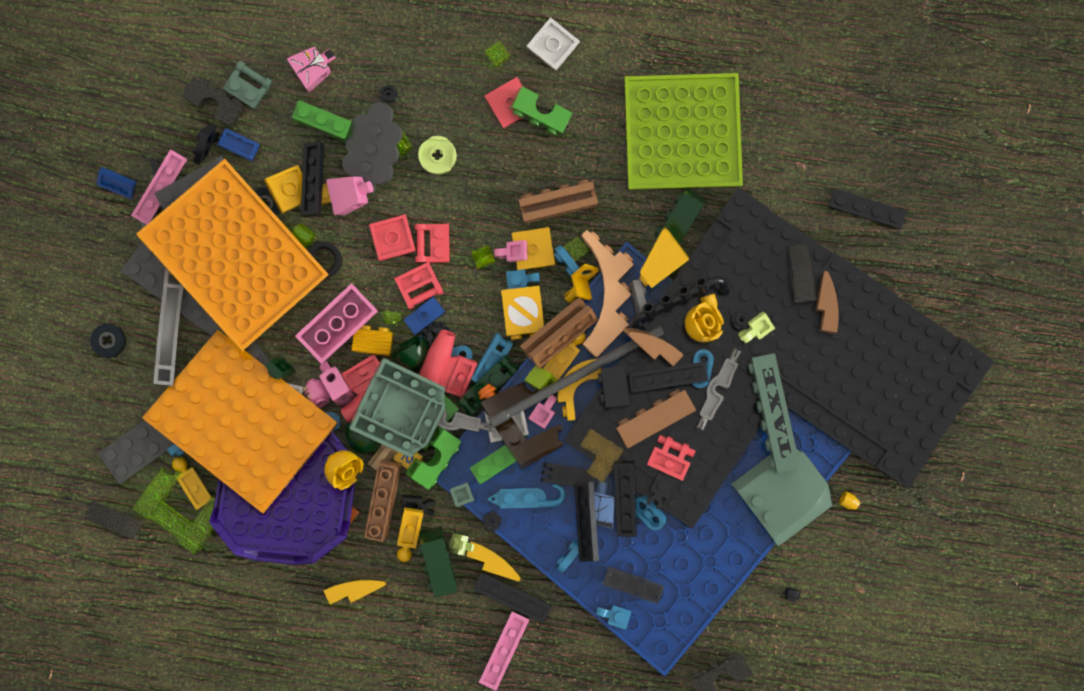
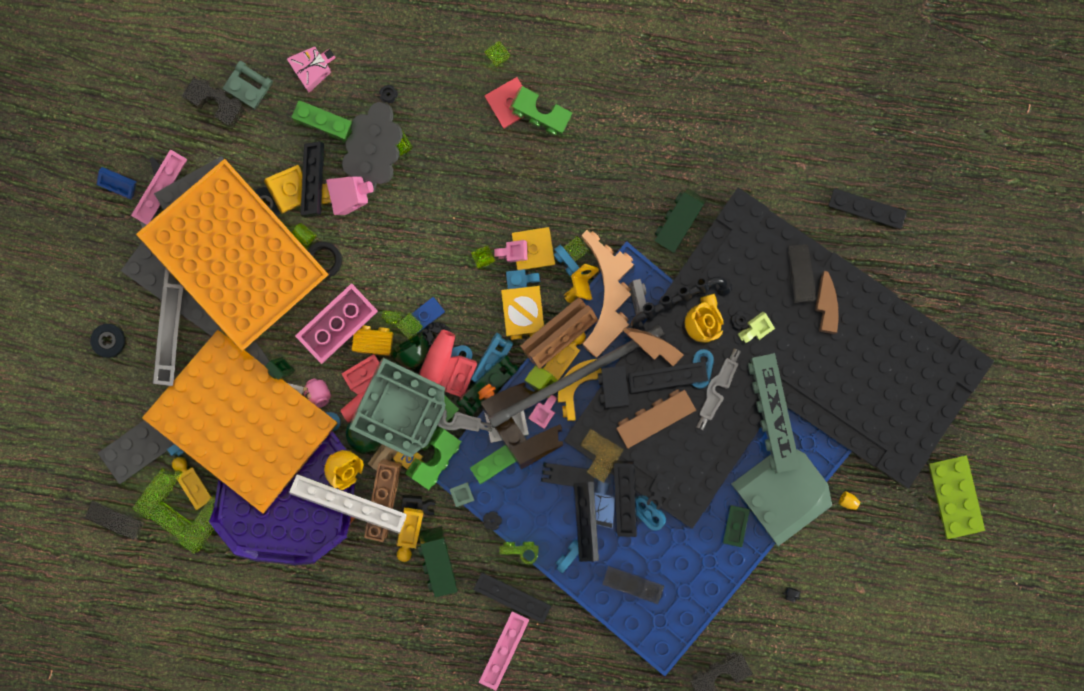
black plate [193,123,219,165] -> none
blue plate [217,128,260,162] -> none
bright pink torso [319,361,355,408] -> none
yellow slope [324,580,387,605] -> none
coral plate [369,214,416,261] -> none
coral plate [394,262,444,310] -> none
coral plate [415,224,450,263] -> none
yellowish green plate [418,136,457,175] -> none
yellowish green plate [449,533,474,556] -> none
yellow slope [466,541,521,581] -> none
dark azure plate [488,484,566,509] -> none
medium nougat brick [518,180,598,224] -> none
white plate [526,17,580,71] -> none
dark azure plate [596,605,631,630] -> none
lime plate [624,73,743,190] -> none
yellow slope [639,227,689,288] -> none
coral plate [647,435,696,481] -> none
none -> white plate [289,475,407,534]
none -> clear neon green plate [396,313,424,340]
none -> clear neon green plate [499,542,539,564]
none -> dark green plate [722,505,750,547]
none -> lime plate [928,455,985,539]

